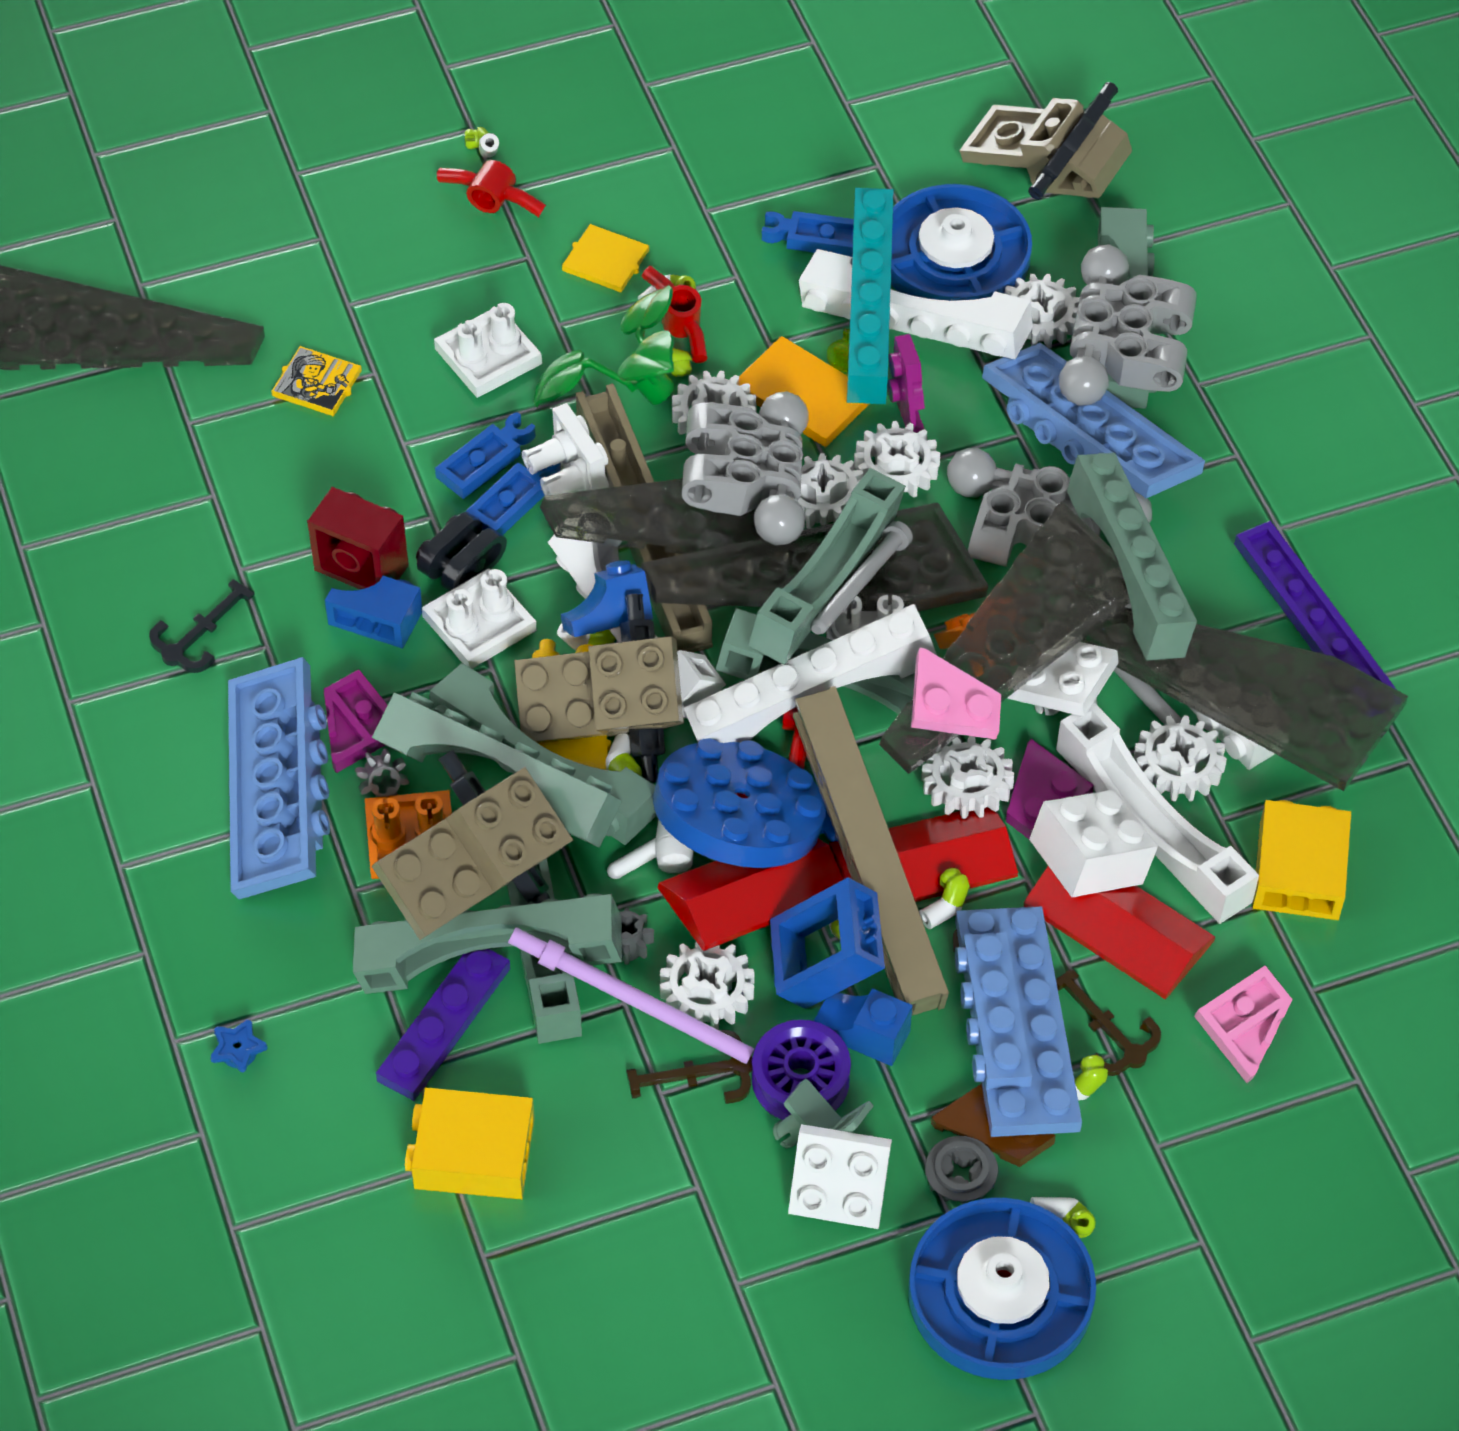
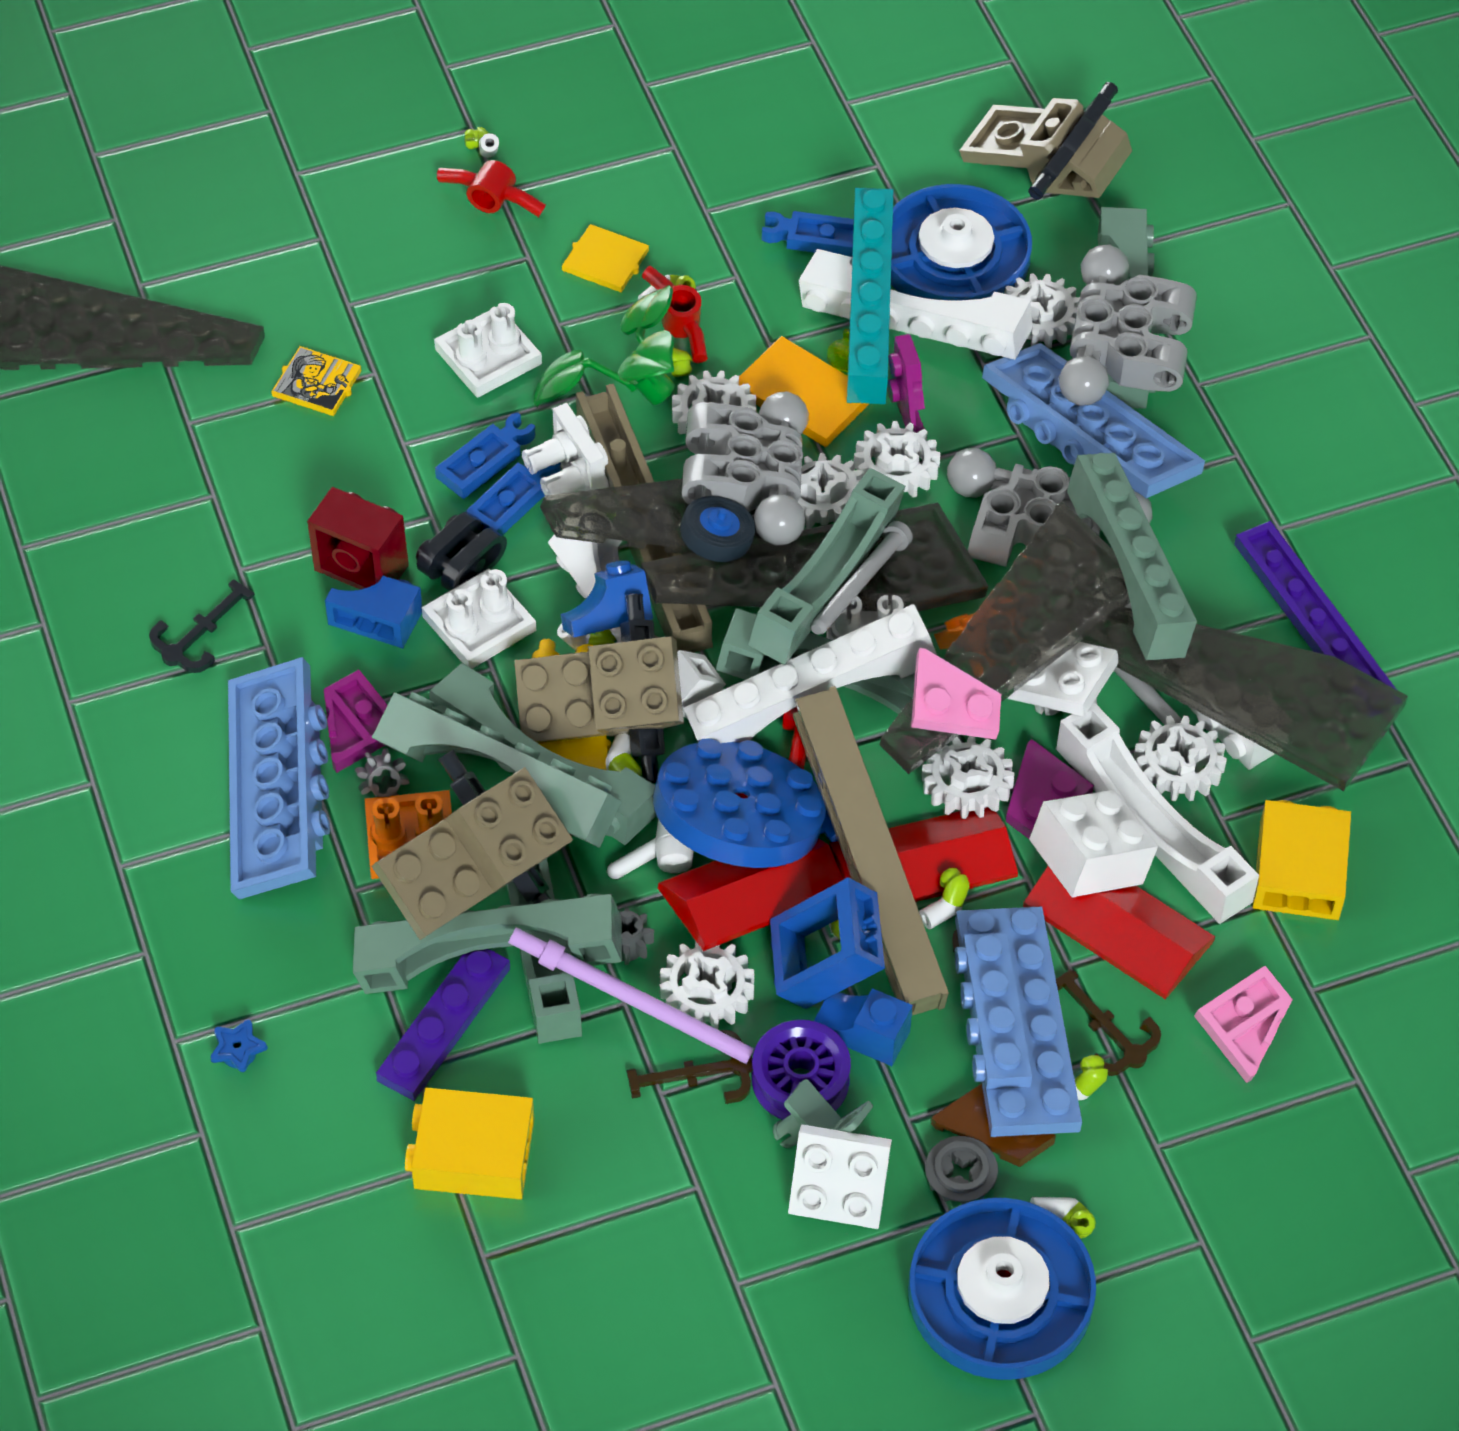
none -> black wheel [680,496,755,562]

